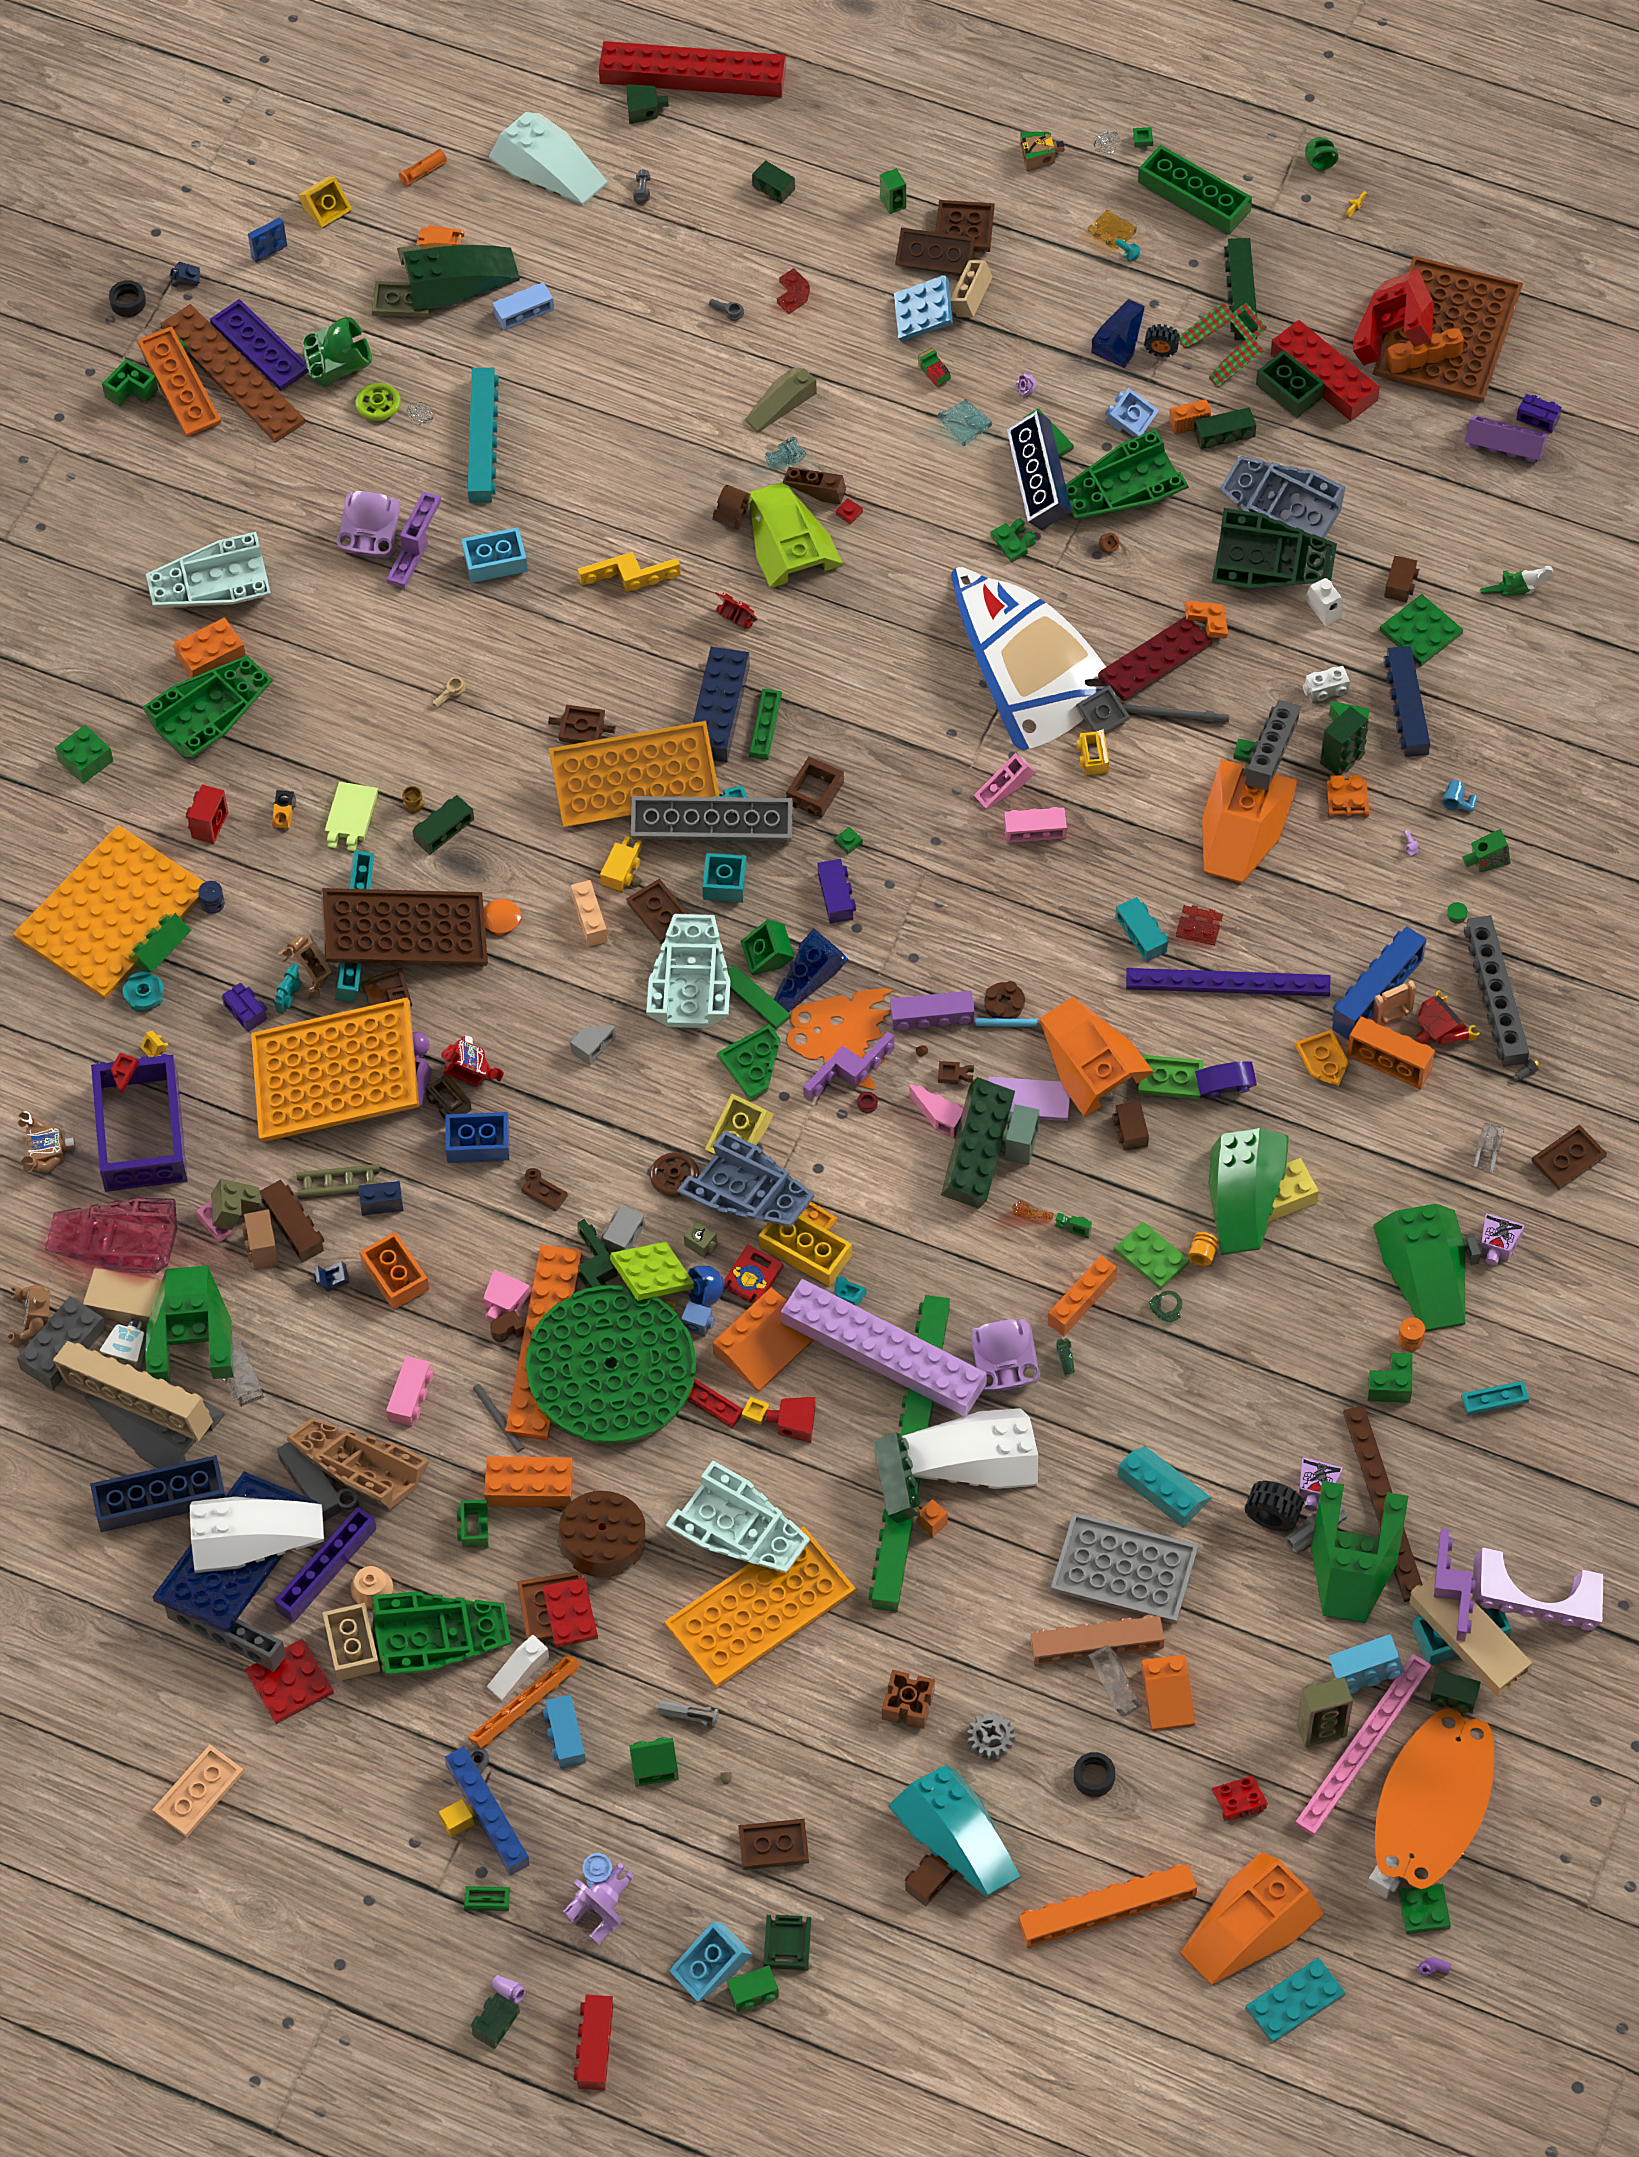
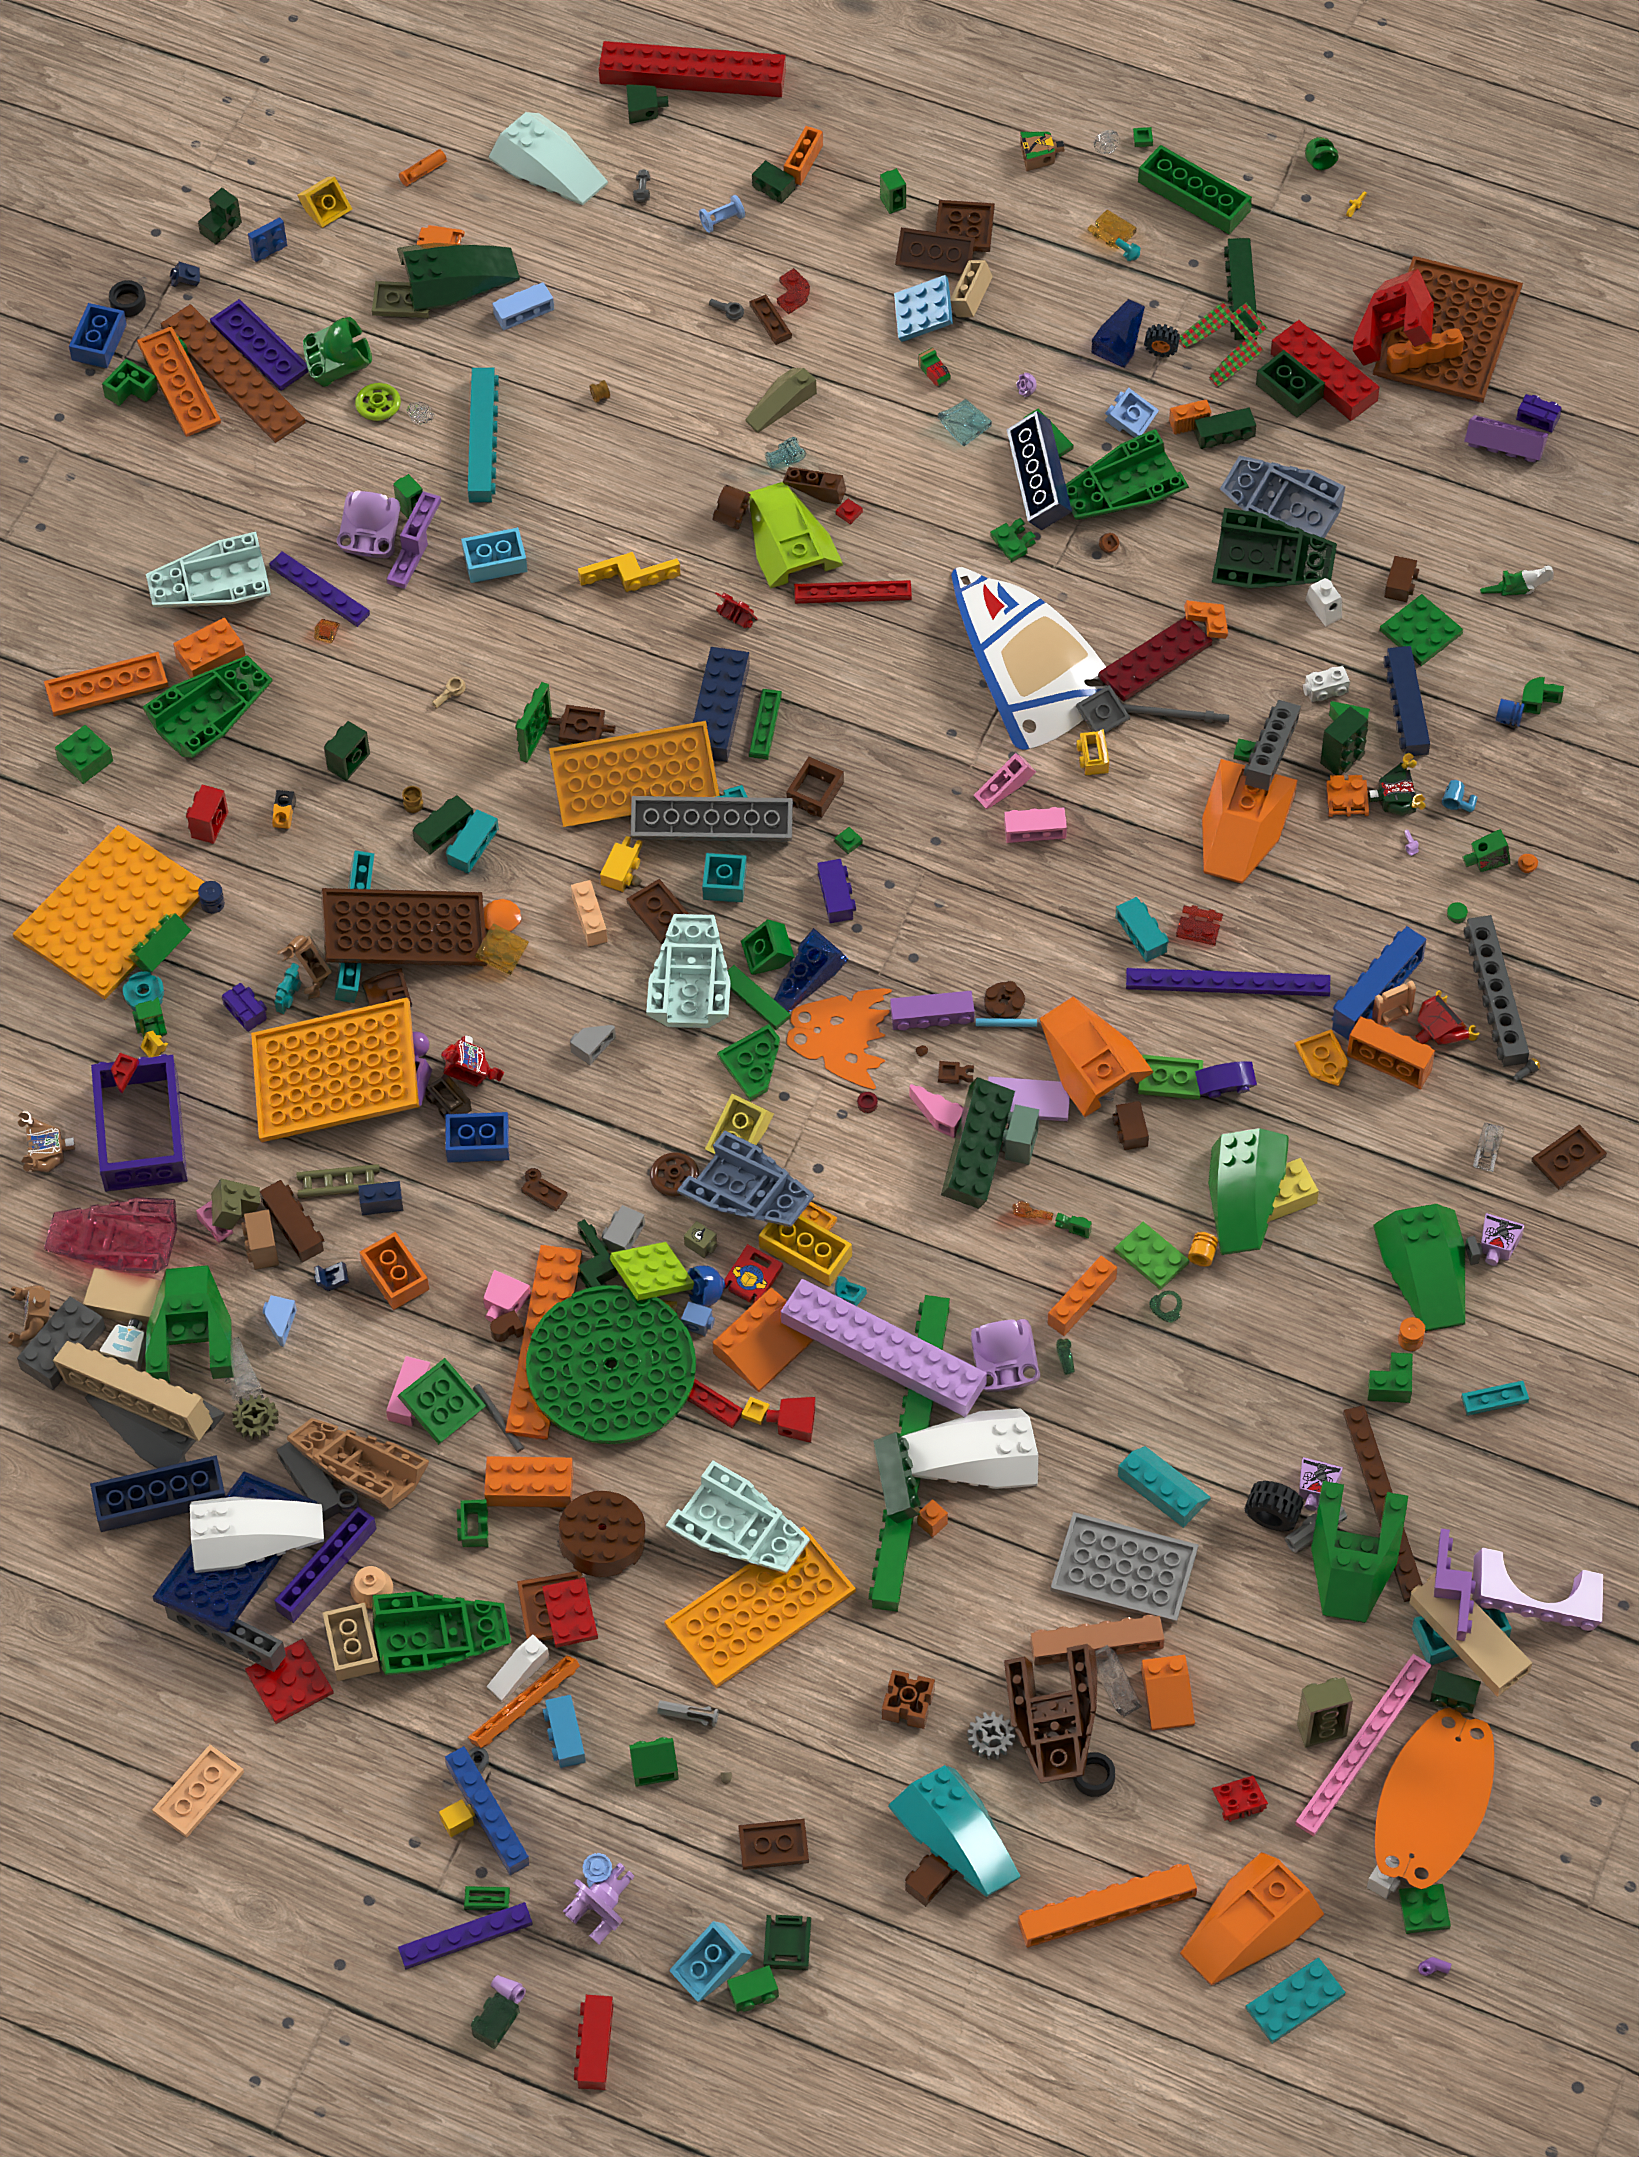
yellowish green tile [325,782,378,851] -> none
medium lavender bracket [803,1032,895,1101] -> none
medium azure brick [1328,1634,1405,1694] -> none
none -> orange plate [44,652,169,717]
none -> blue brick [69,303,127,368]
none -> green window [132,997,167,1039]
none -> dark green brick [198,187,242,245]
none -> olive gear [232,1395,279,1440]
none -> light blue slope [263,1295,297,1347]
none -> dark purple plate [269,551,370,627]
none -> clear orange slope [314,619,340,643]
none -> dark green brick [324,721,370,781]
none -> green brick [393,474,423,519]
none -> green plate [397,1358,486,1445]
none -> dark purple plate [398,1902,533,1970]
none -> teal brick [446,809,499,874]
none -> clear yellow plate [475,923,529,975]
none -> green plate [515,682,552,763]
none -> pearl gold wheel [589,380,610,403]
none -> light blue hose [699,195,745,233]
none -> reddish brown tile [749,295,792,345]
none -> orange brick [784,126,823,186]
none -> red tile [794,580,912,604]
none -> reddish brown wedge [1004,1644,1098,1784]
none -> torso [1368,753,1426,816]
none -> blue piece [1496,698,1525,727]
none -> orange plate [1518,854,1538,873]
none -> green brick [1521,677,1564,714]

